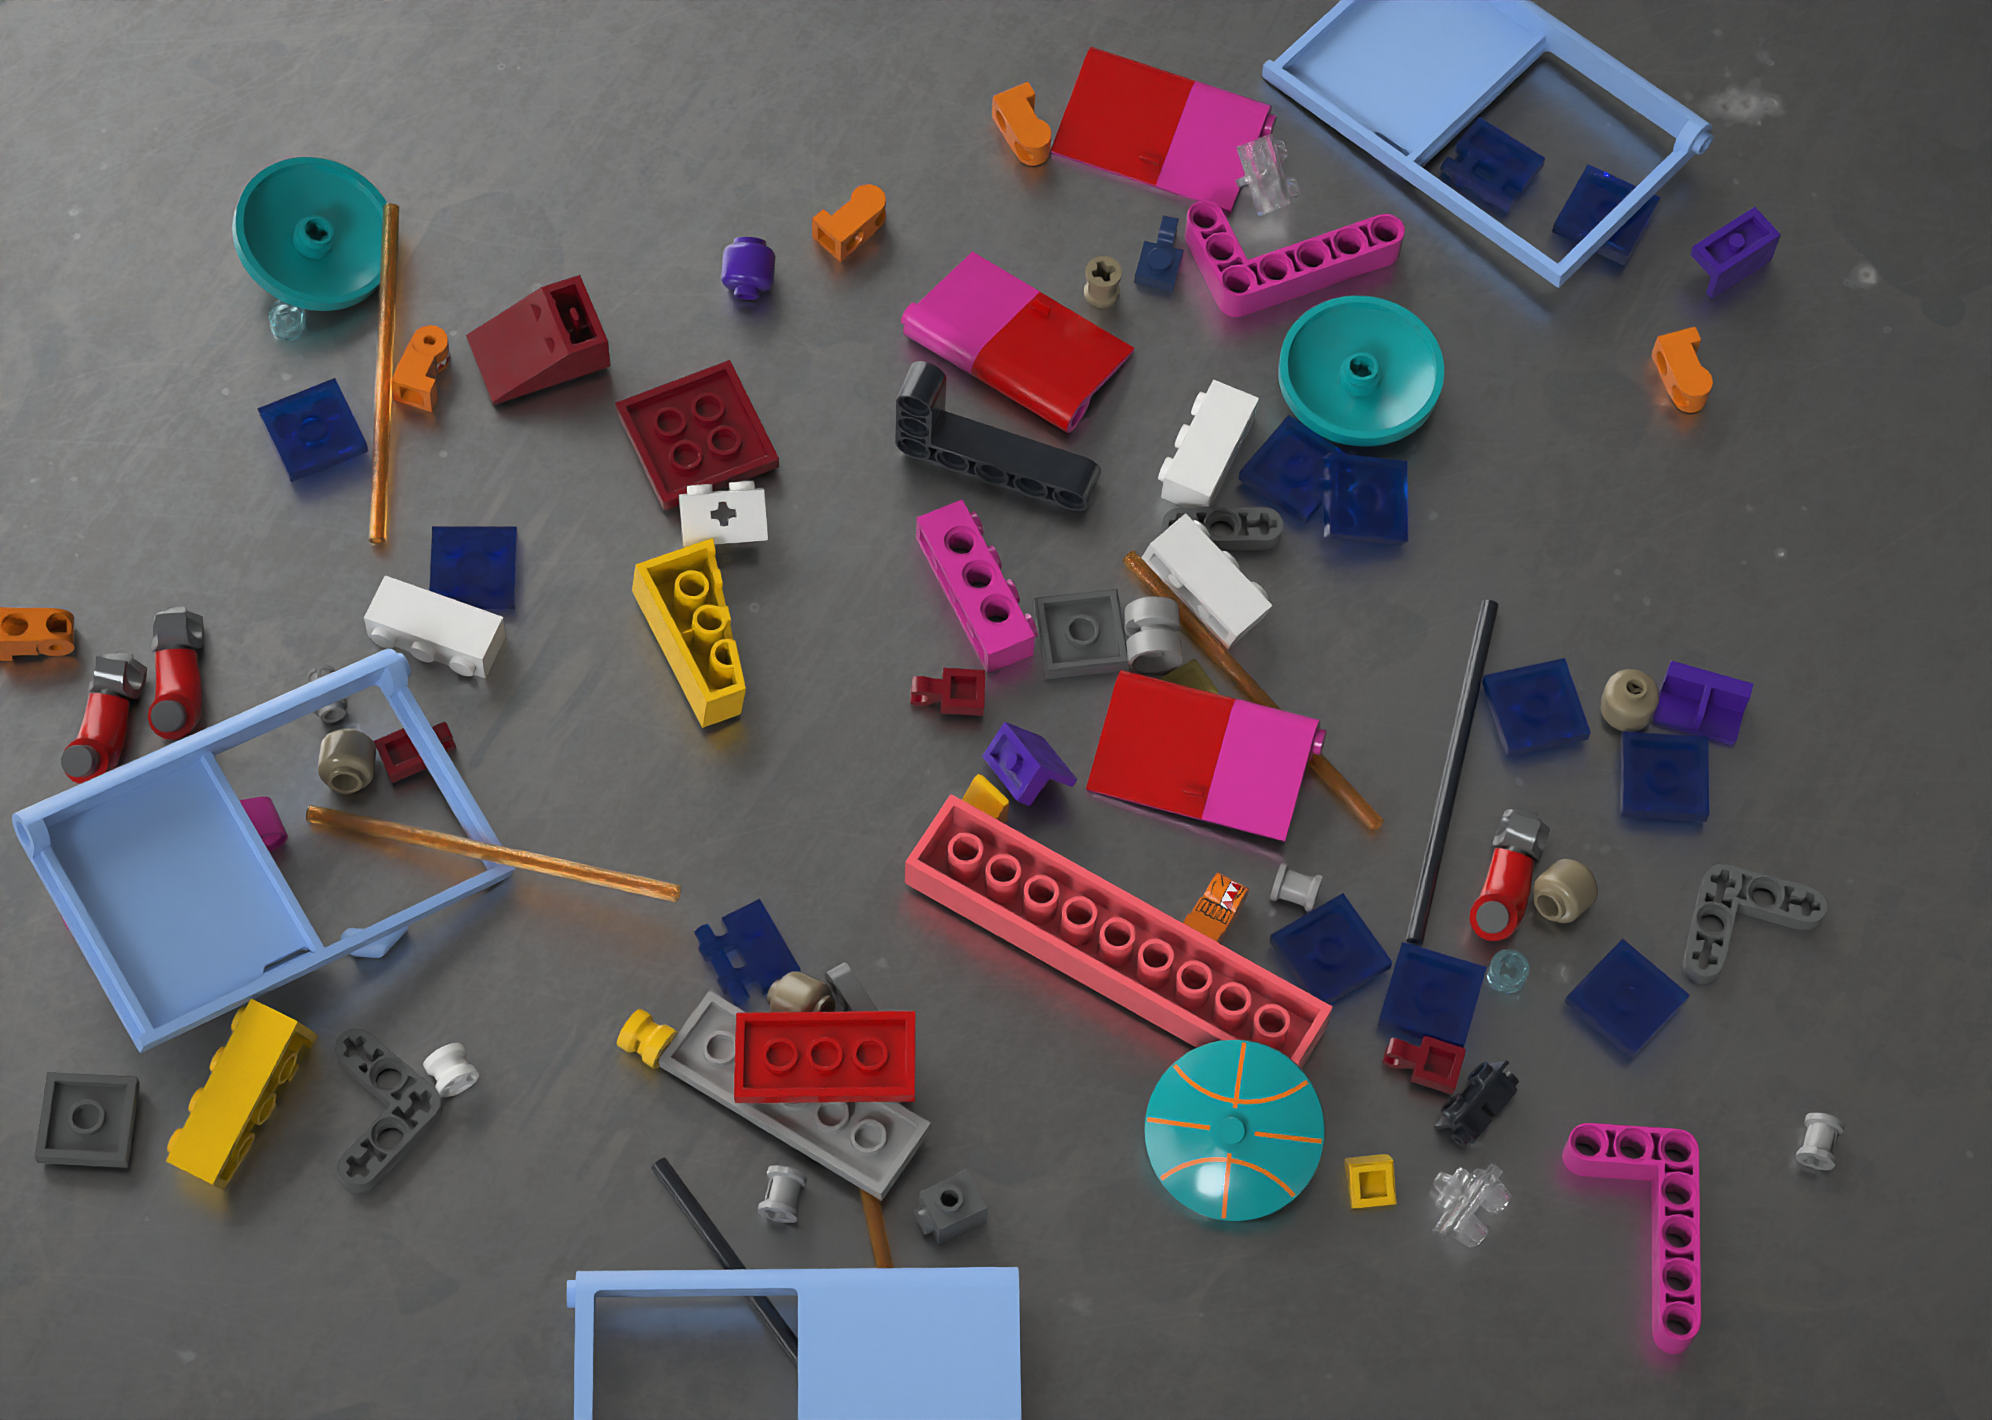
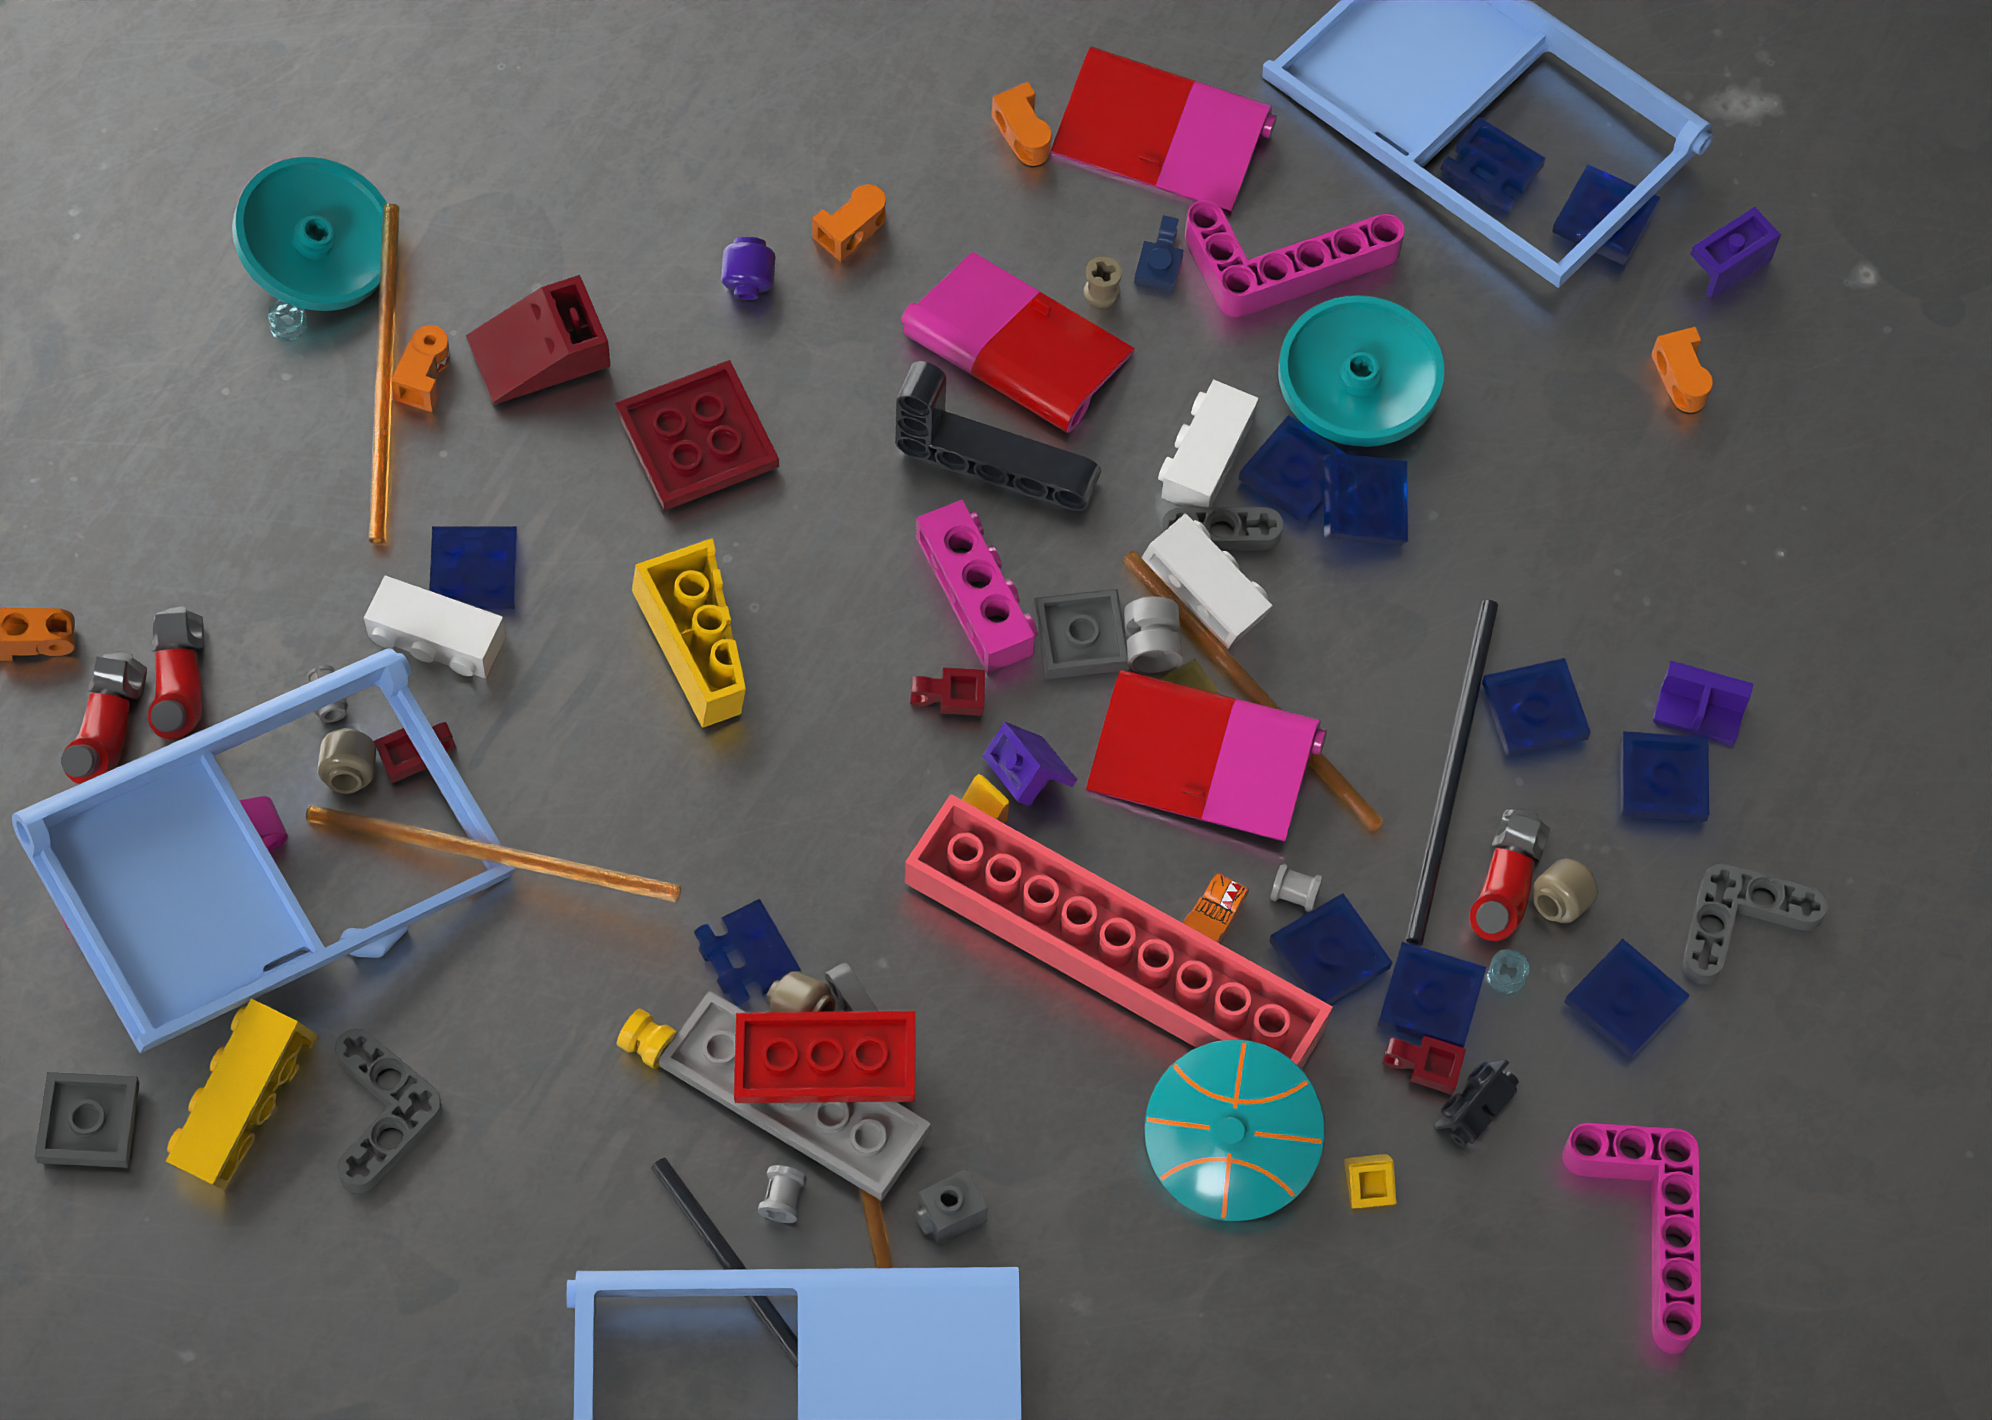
clear blue plate [257,378,369,482] -> none
white wheel [423,1042,479,1098] -> none
white brick [679,481,768,547] -> none
clear hips [1235,134,1300,216] -> none
clear hips [1431,1163,1512,1248] -> none
dark tan head [1600,669,1660,732] -> none
light grey bush [1796,1113,1845,1171] -> none

